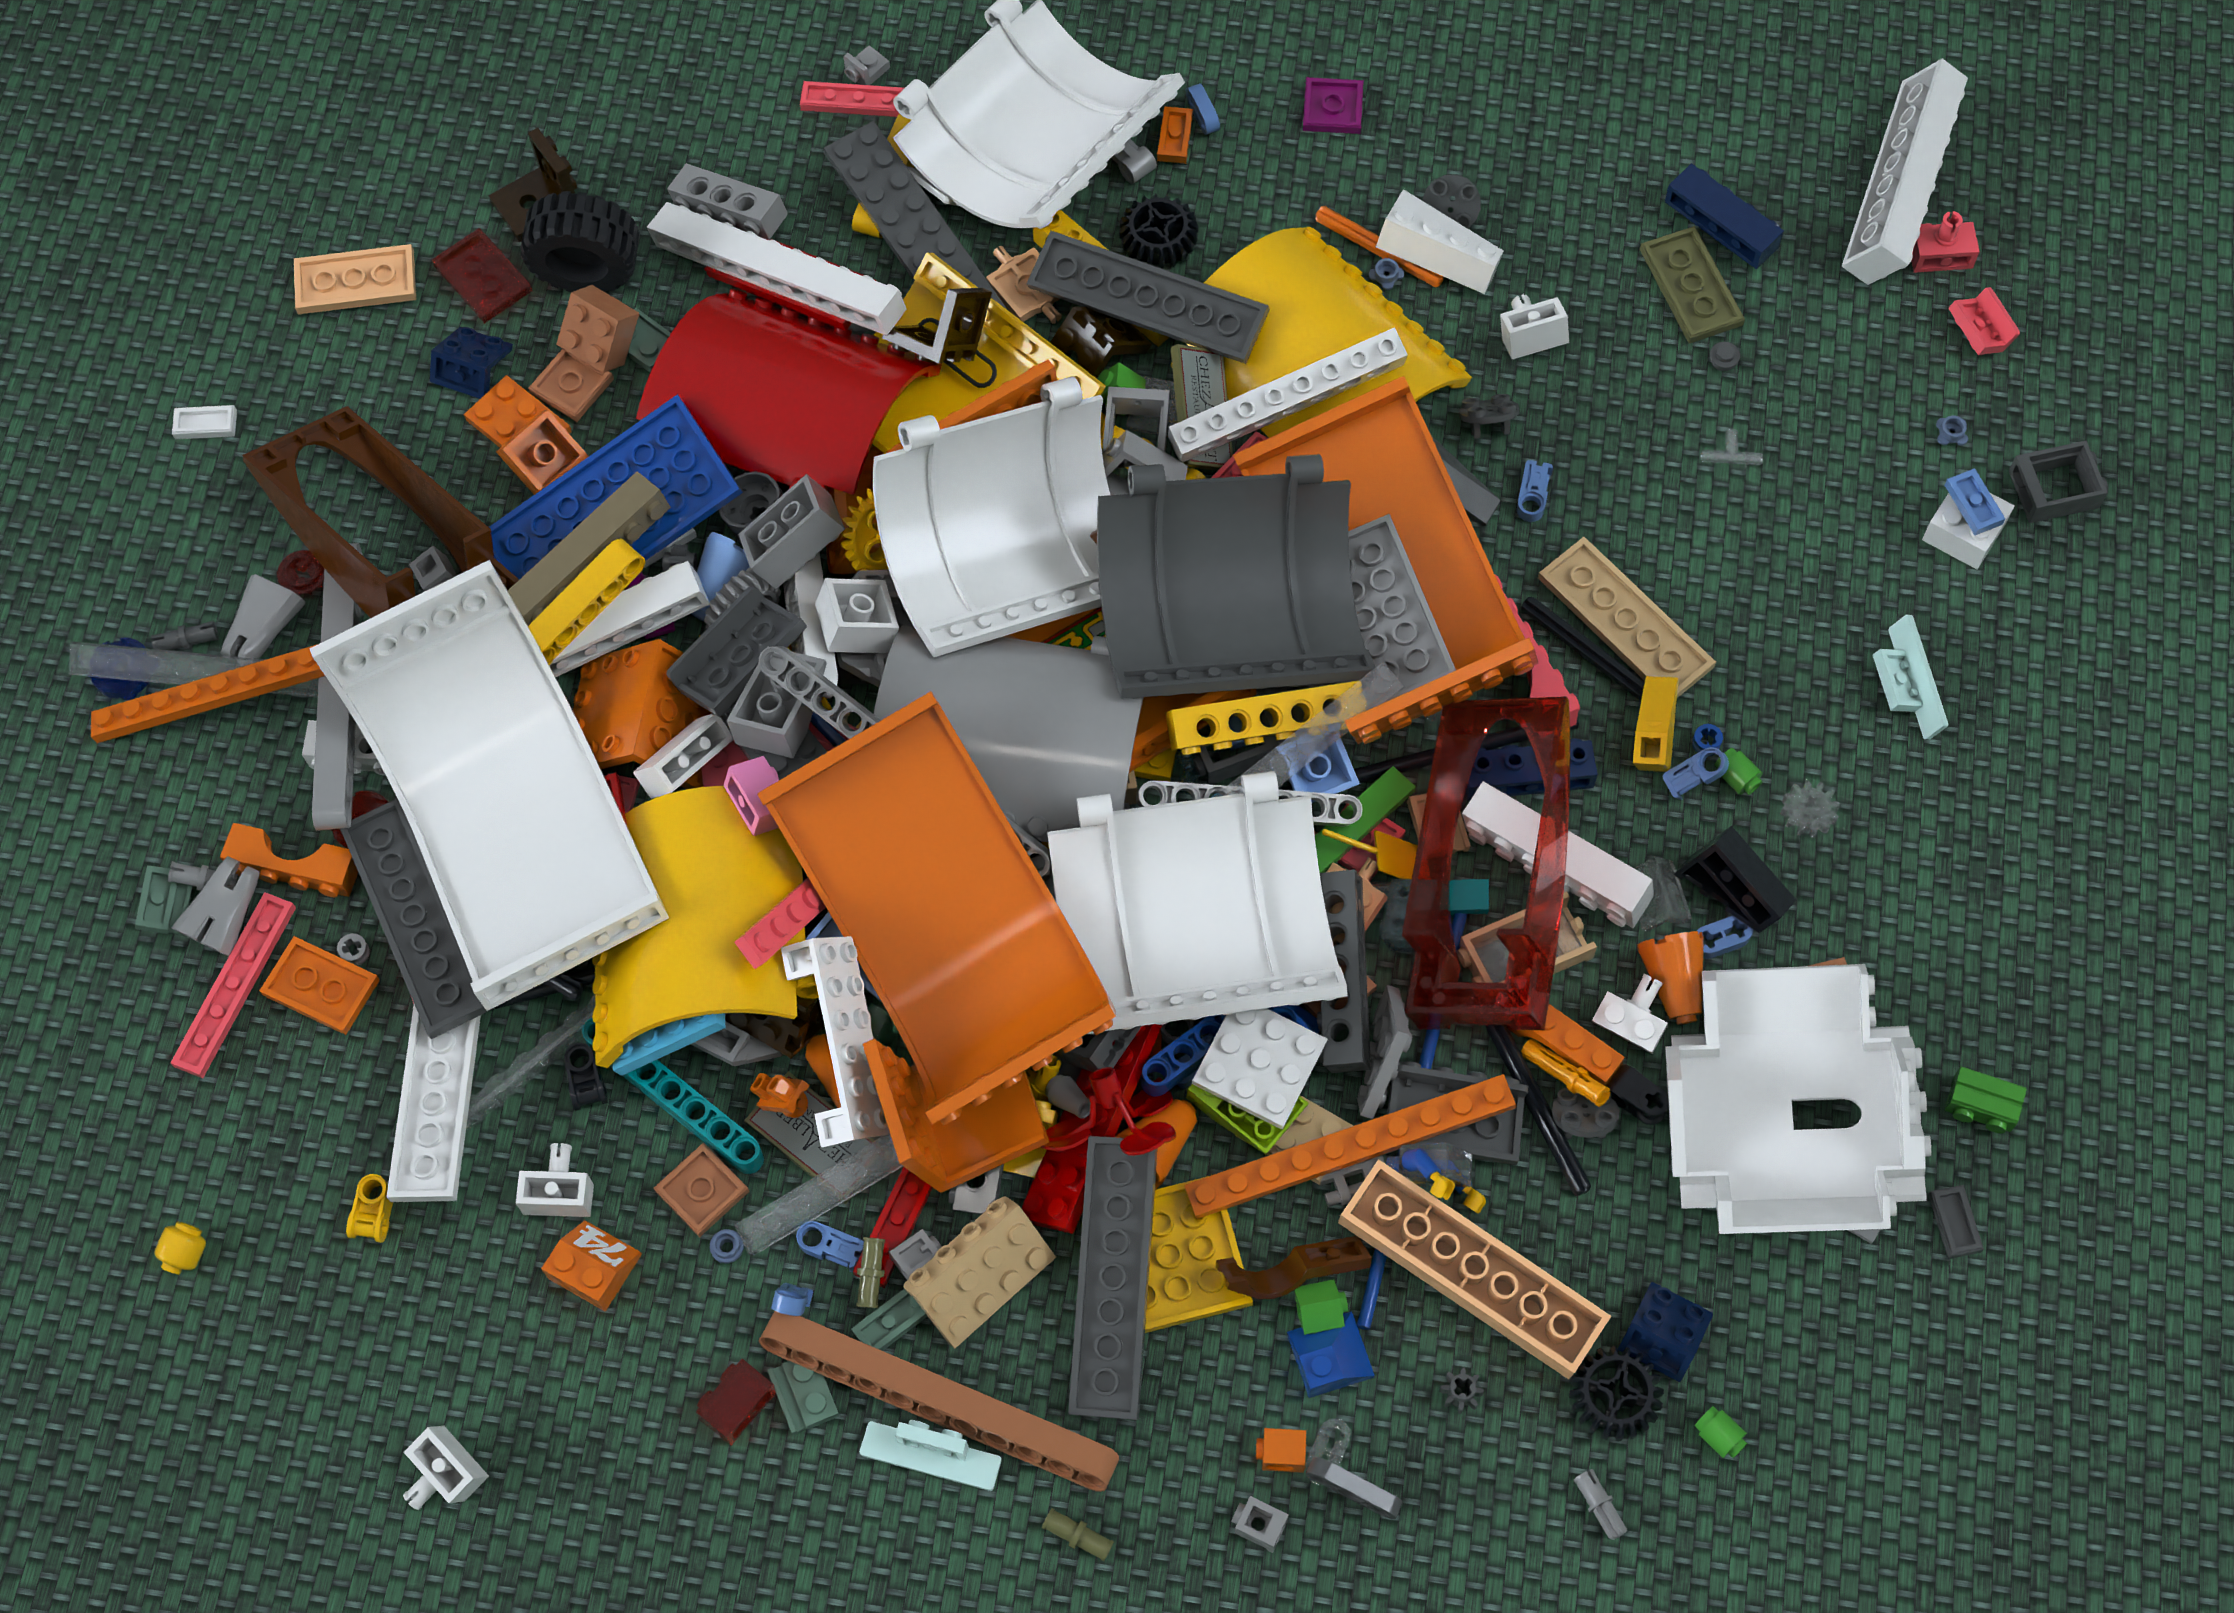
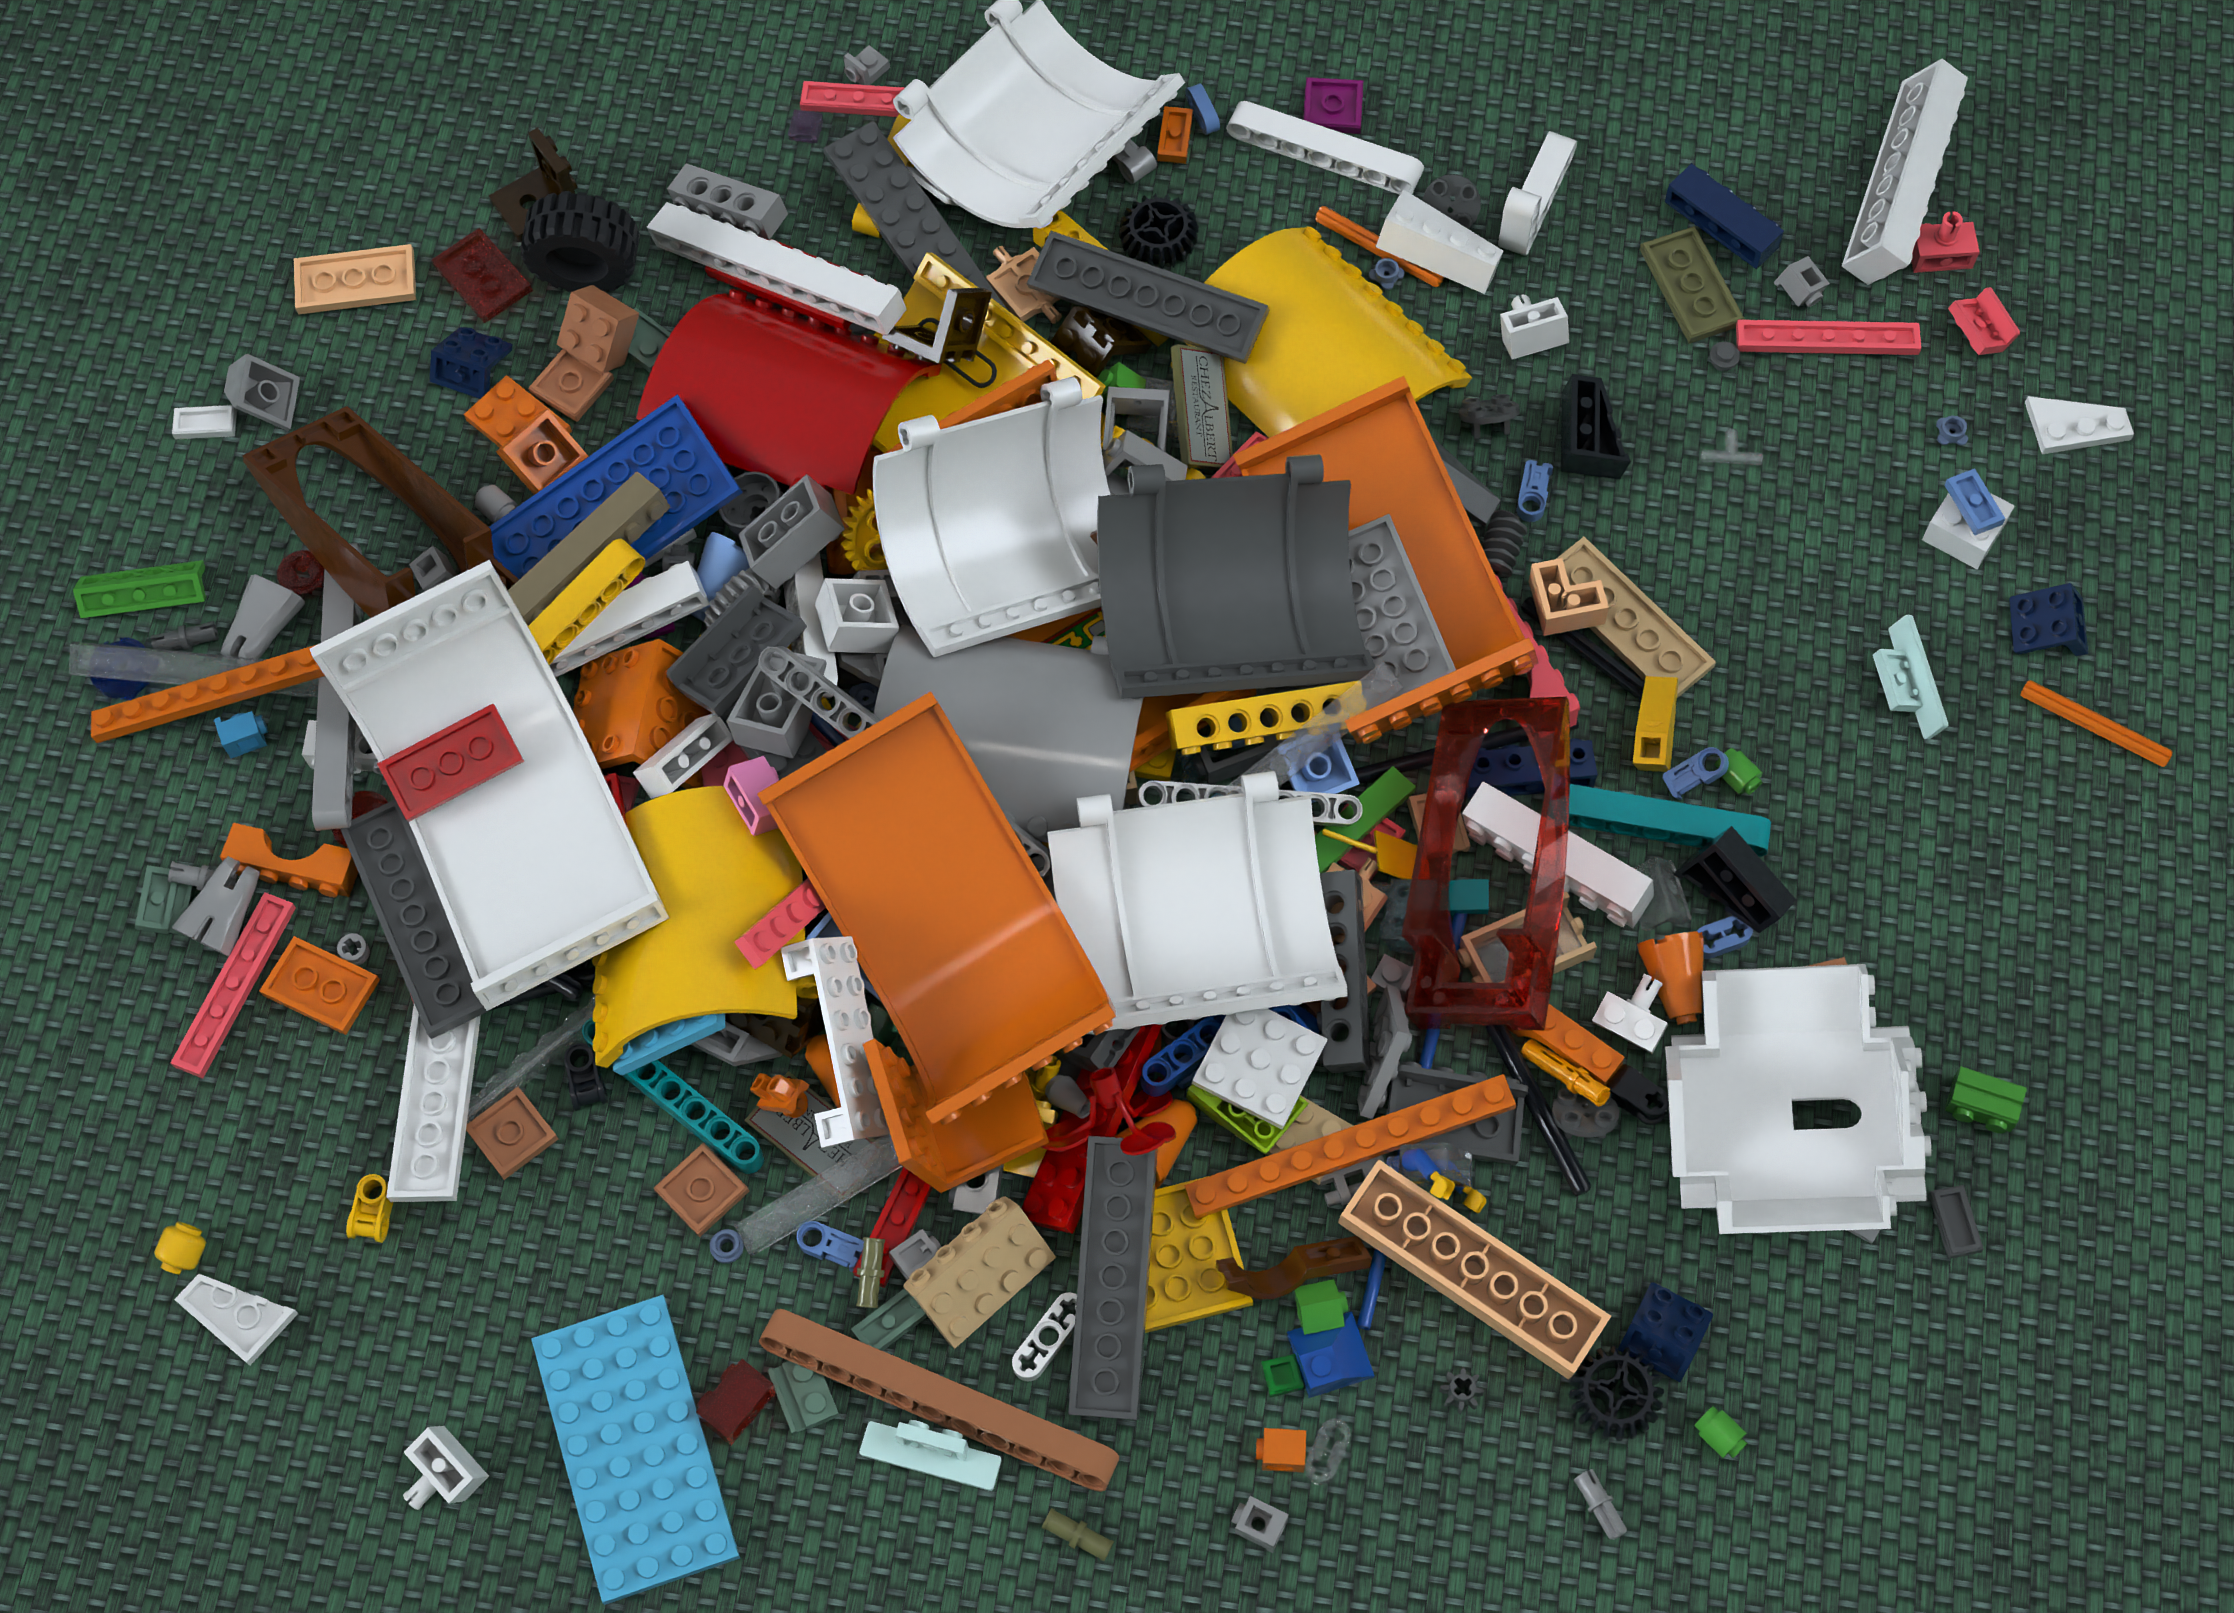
white brick [516,1143,594,1217] -> none
orange slope [541,1220,642,1311] -> none
medium blue piece [771,1283,813,1316] -> none
white brick [1168,327,1408,463] -> none
beam [1306,1457,1403,1519] -> none
blue bush [1692,724,1723,756] -> none
clear gear [1780,780,1840,838] -> none
dark grey window [2009,441,2108,523] -> none
none -> bright green fence [73,560,206,618]
none -> white wing [174,1274,298,1366]
none -> dark azure brick [214,711,268,759]
none -> light grey slope [224,354,300,431]
none -> red plate [377,704,525,822]
none -> nougat plate [466,1087,558,1180]
none -> light grey brick [475,485,518,524]
none -> medium azure plate [531,1295,740,1605]
none -> clear purple plate [788,109,823,144]
none -> sand blue plate [849,683,879,715]
none -> white beam [1012,1292,1077,1382]
none -> white beam [1226,101,1424,194]
none -> green tile [1261,1354,1304,1398]
none -> light grey bracket [1371,954,1423,1002]
none -> dark grey piece [1481,510,1527,578]
none -> white beam [1498,131,1578,256]
none -> light nougat brick [1529,558,1609,636]
none -> teal beam [1545,783,1771,857]
none -> black wedge [1561,374,1631,480]
none -> coral plate [1736,320,1921,355]
none -> light grey brick [1774,256,1830,307]
none -> dark blue bracket [2009,583,2088,656]
none -> orange axle [2021,680,2173,767]
none -> white wing [2025,396,2134,454]

